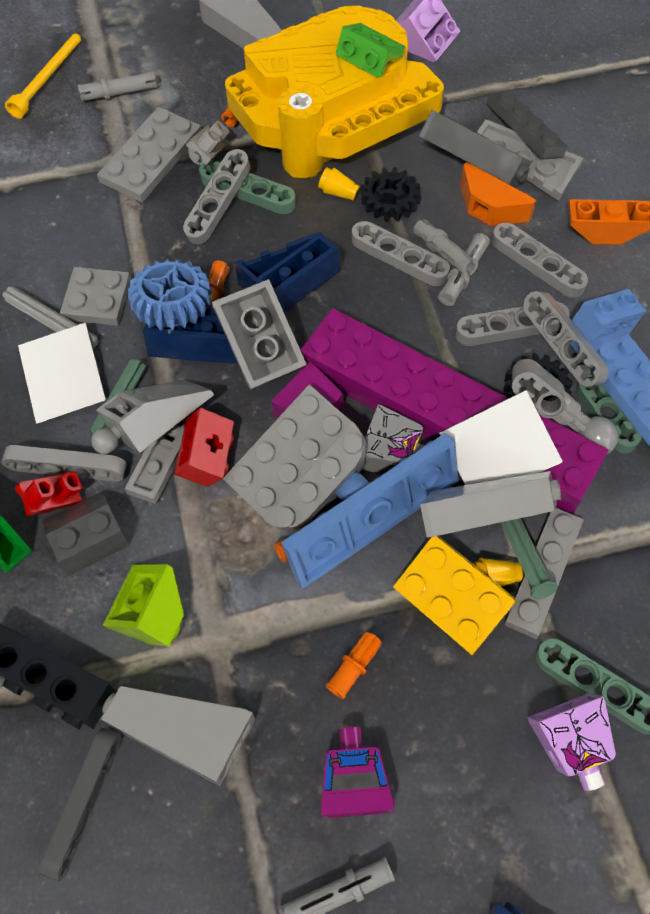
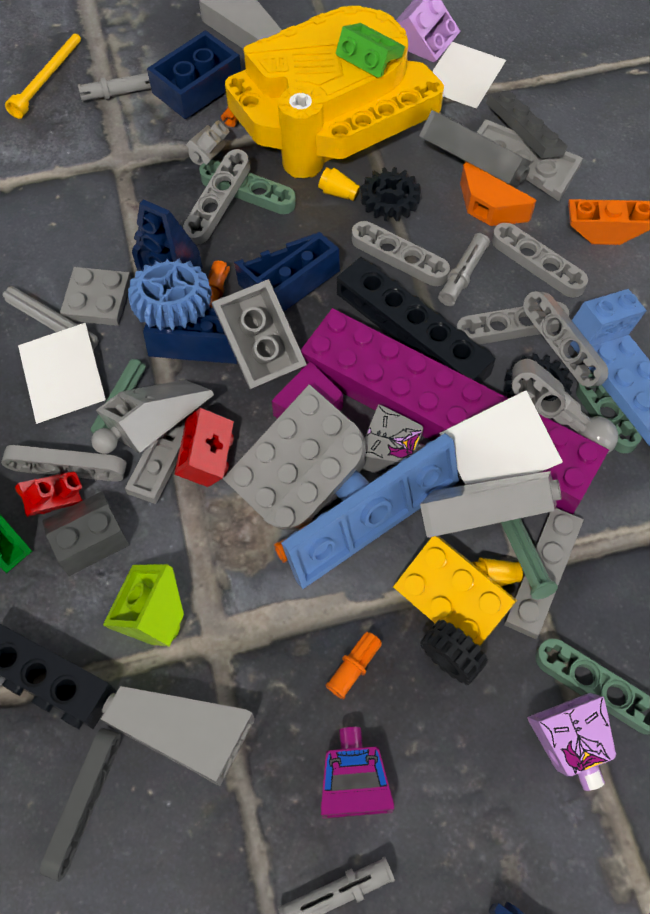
light grey plate [97,107,202,203] -> none
light grey pin [414,219,478,276] -> none
none -> dark blue wedge [132,199,203,271]
none -> dark blue brick [147,30,241,119]
none -> black brick [337,257,496,384]
none -> black tyre [420,620,488,685]
none -> white sticker [432,42,506,109]

